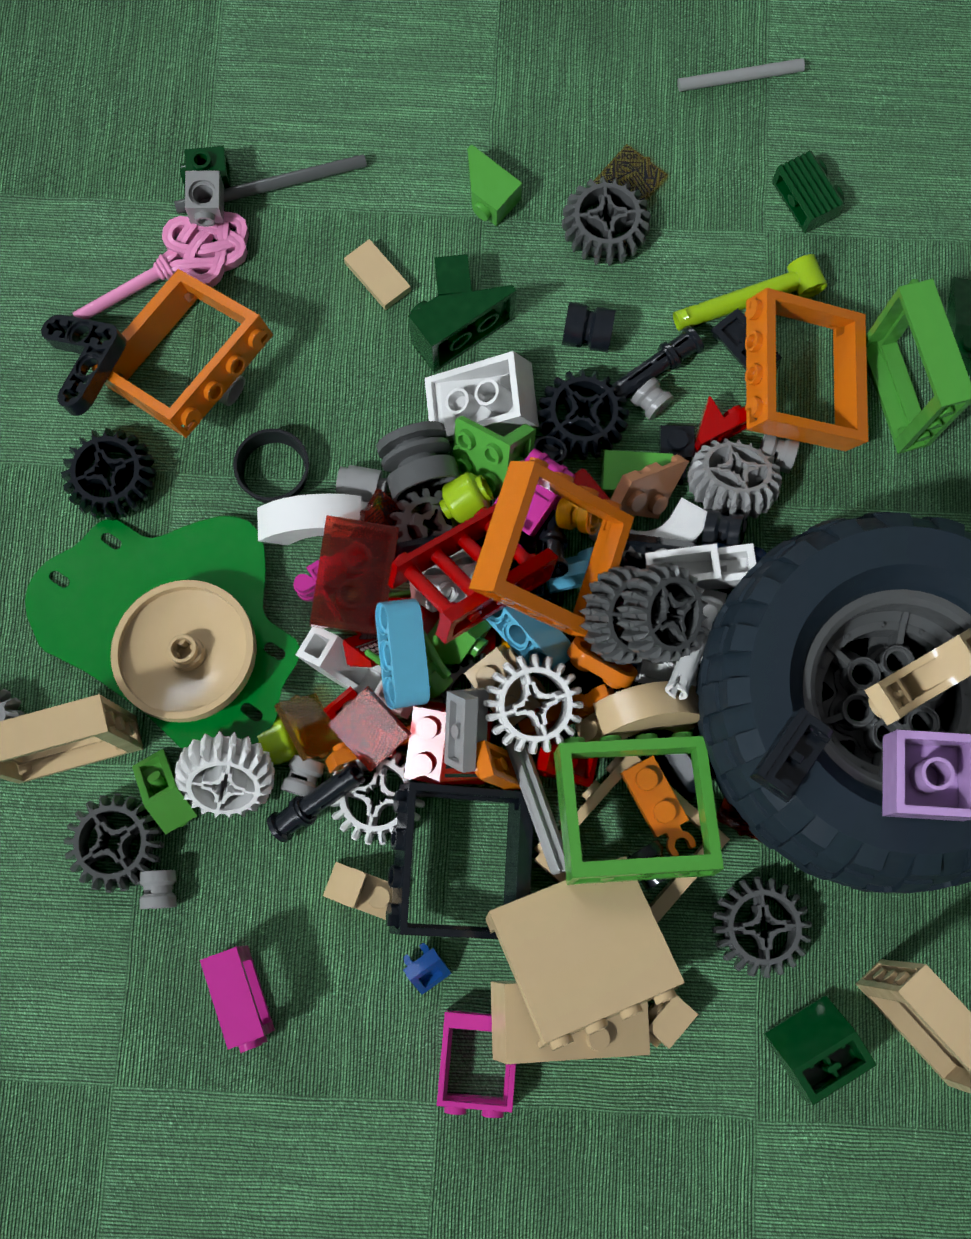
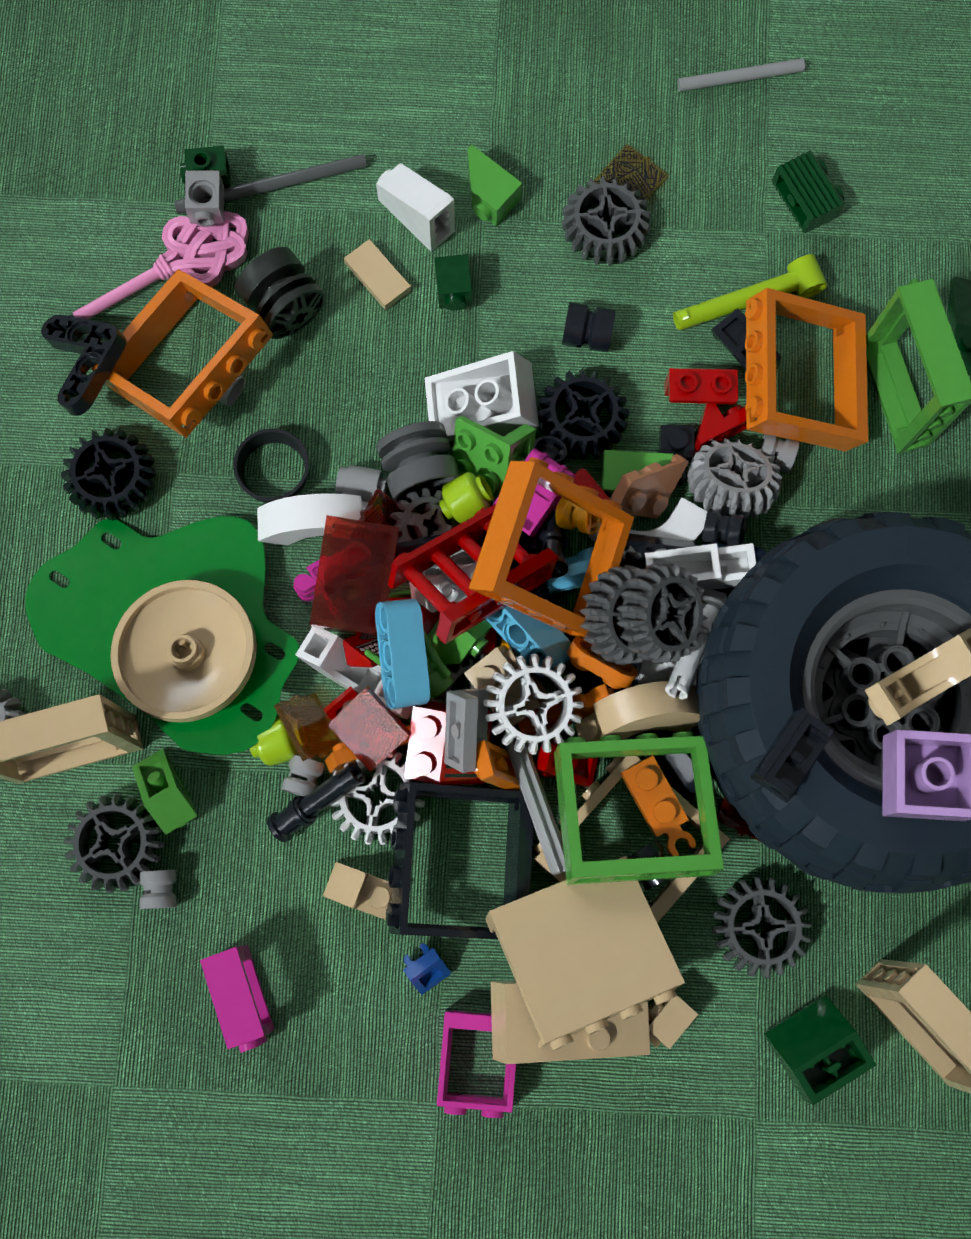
white gear [175,731,275,819] -> none
dark green slope [408,285,517,373] -> none
black pin [608,326,704,399] -> none
light grey wheel [631,377,674,420] -> none
none -> pearl dark grey wheel [235,247,326,339]
none -> white slope [376,163,455,252]
none -> red bracket [664,368,738,404]

